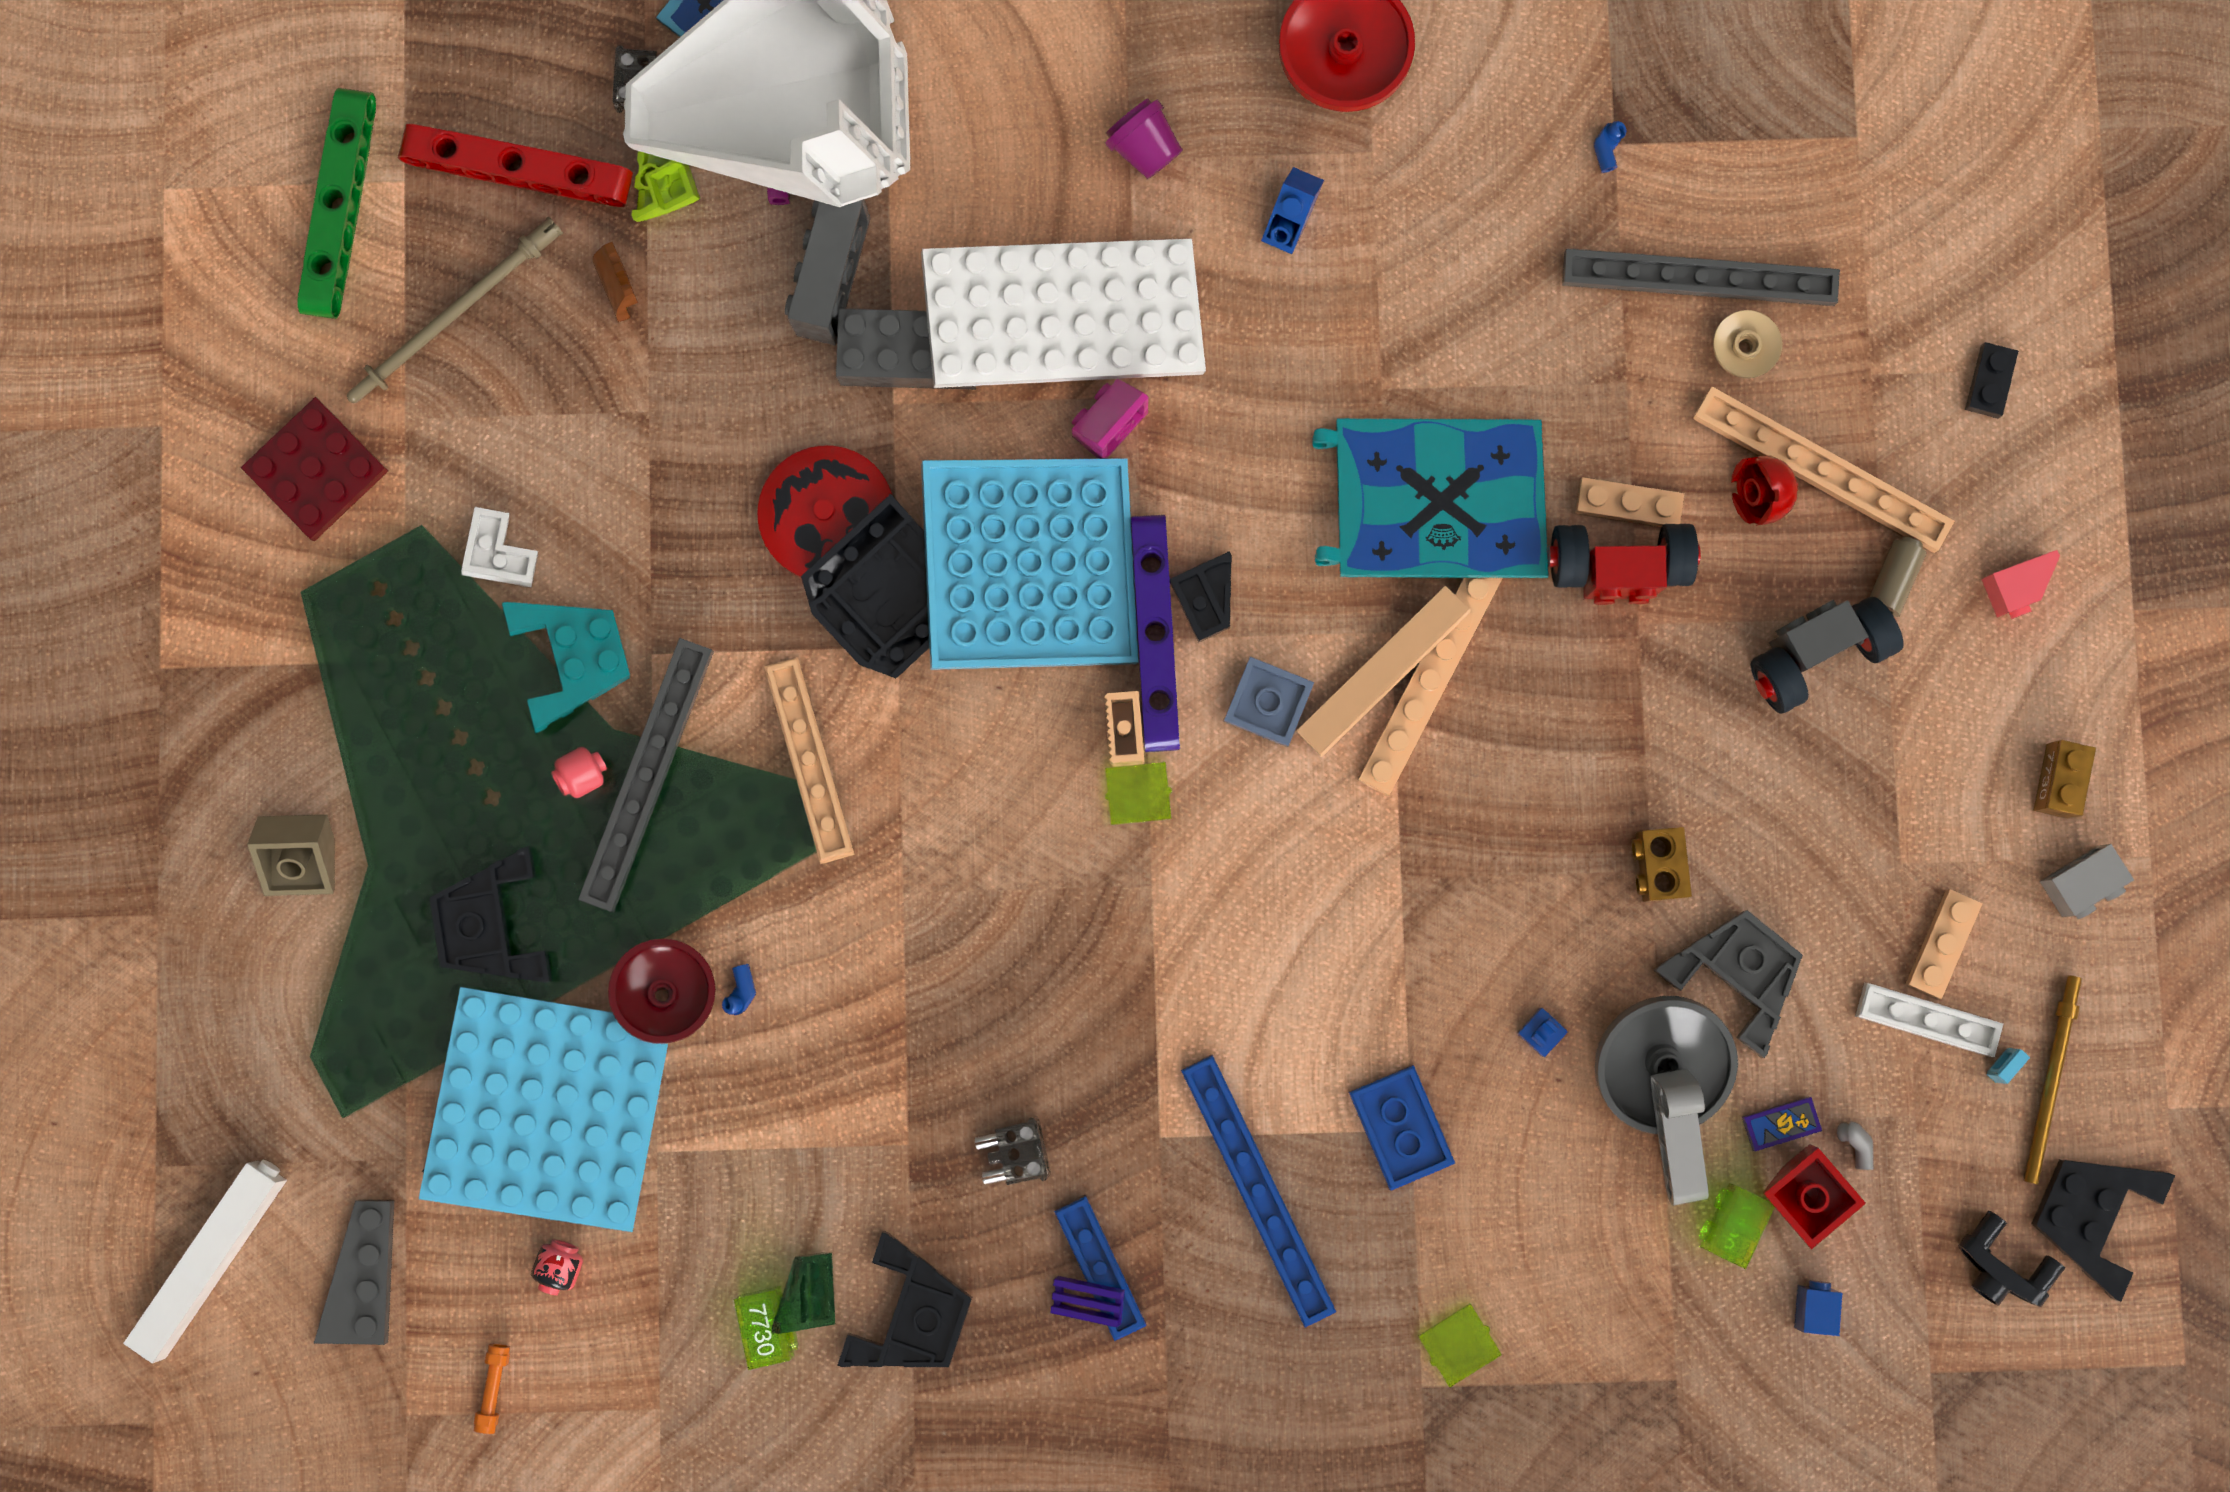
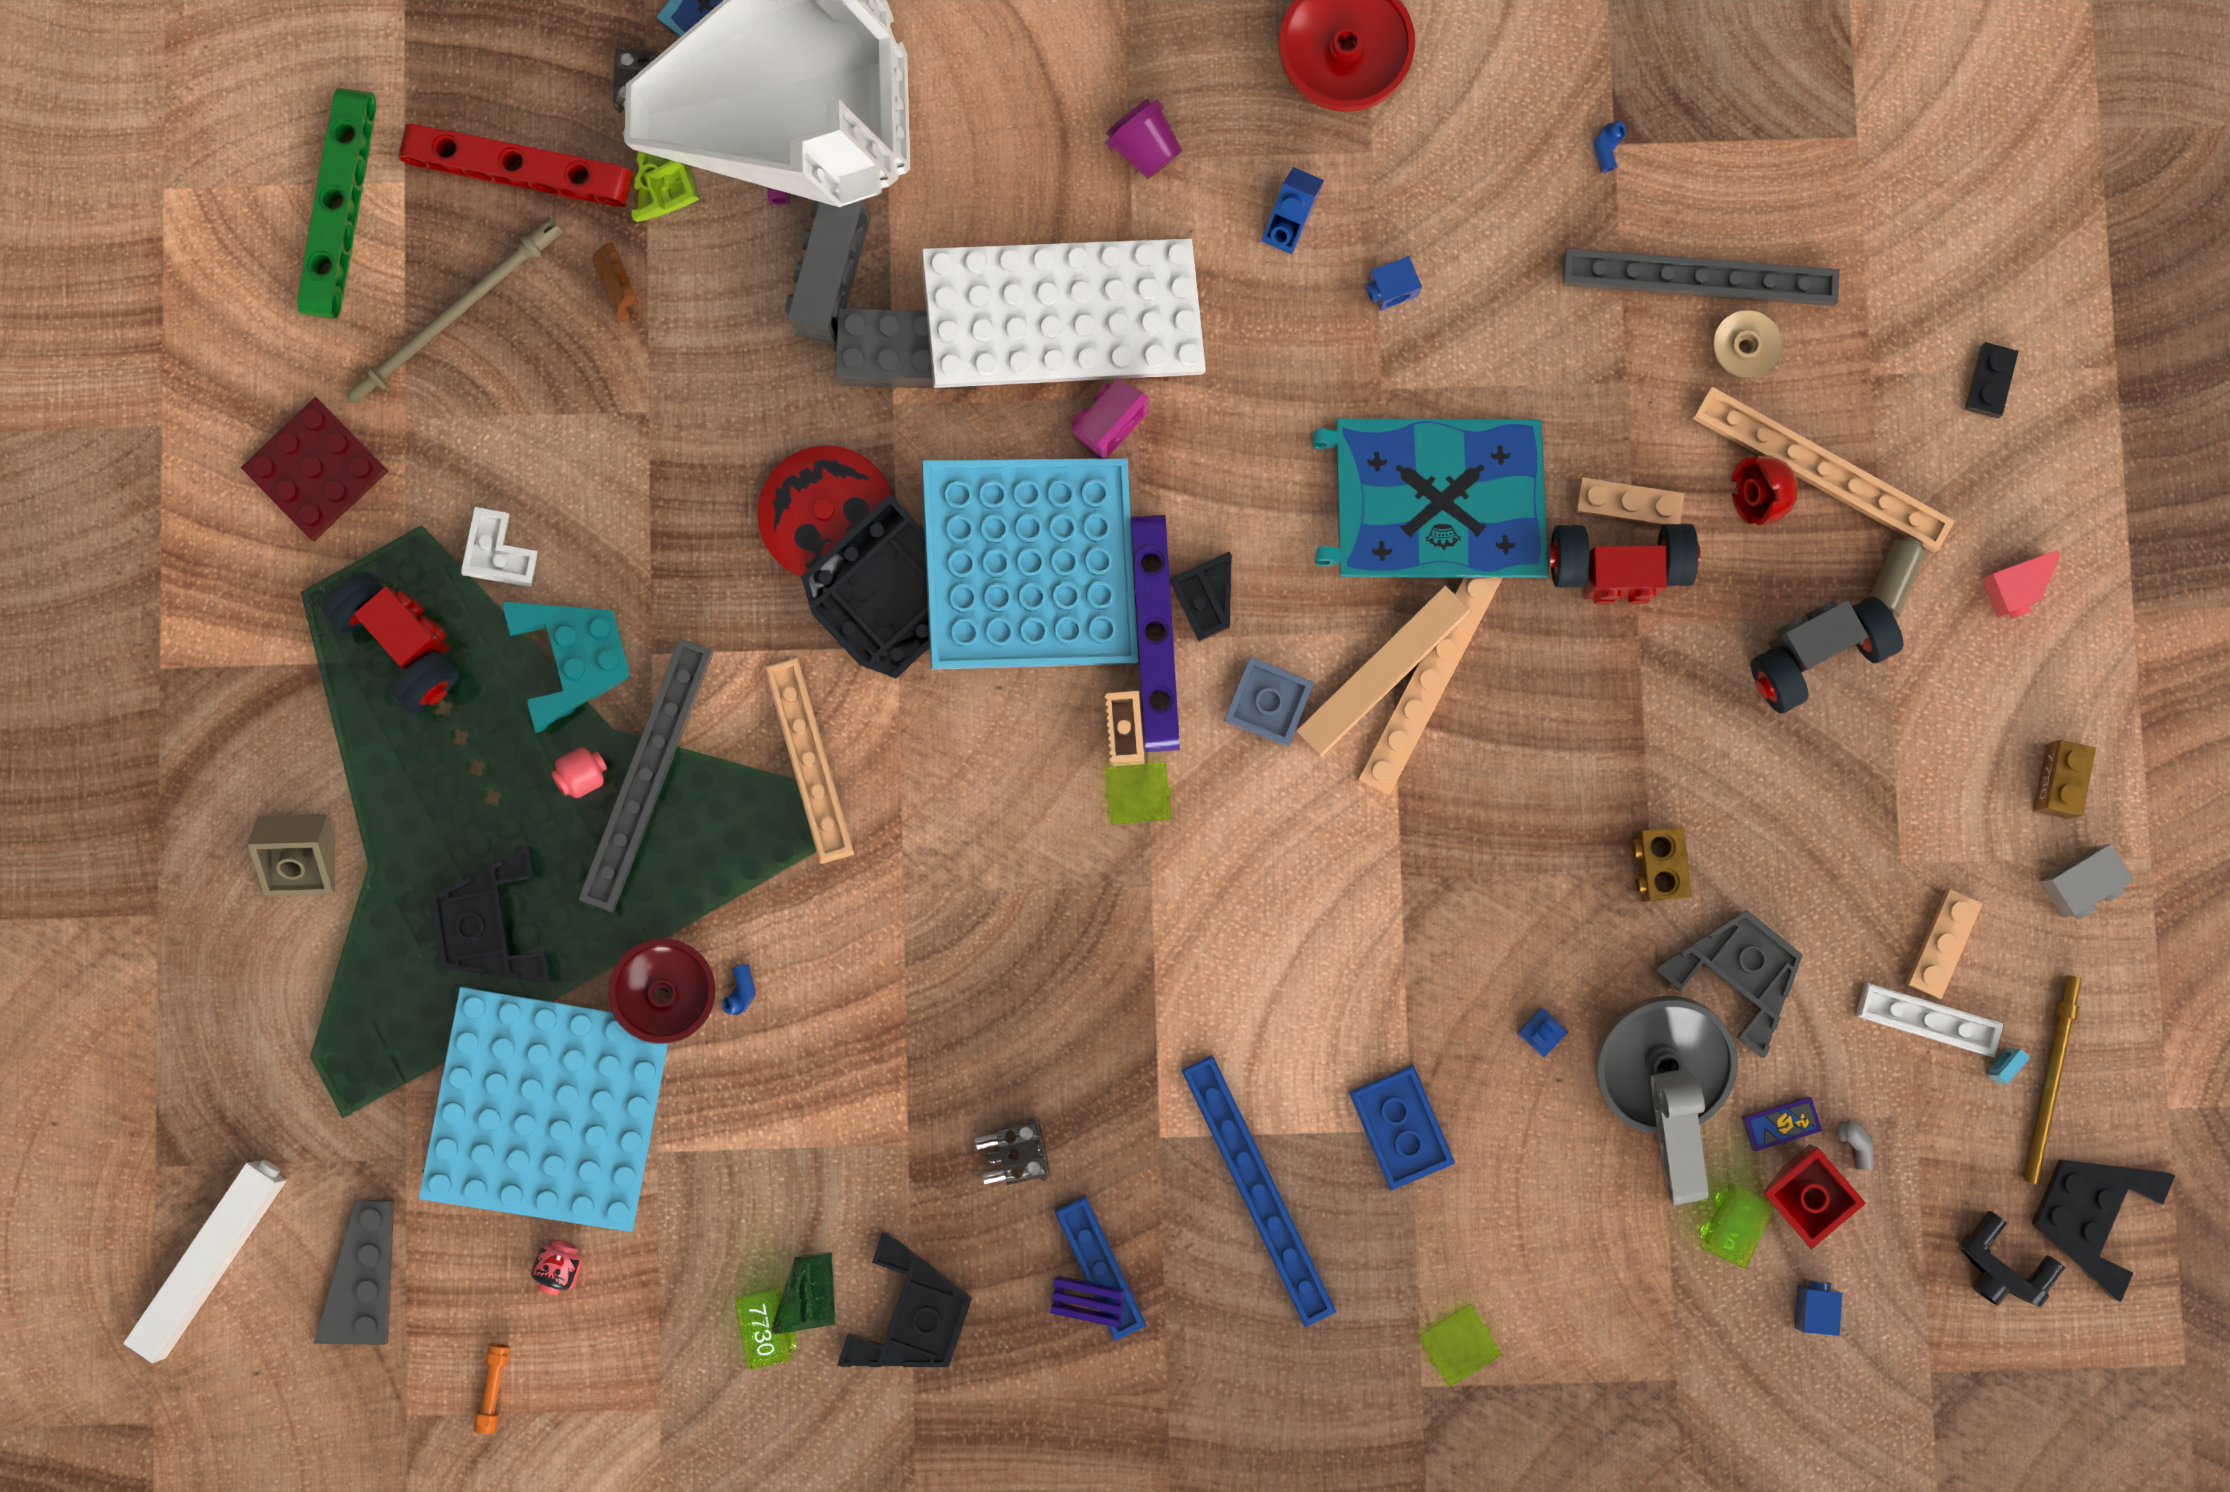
none -> brick [320,572,459,714]
none -> blue brick [1366,256,1422,311]

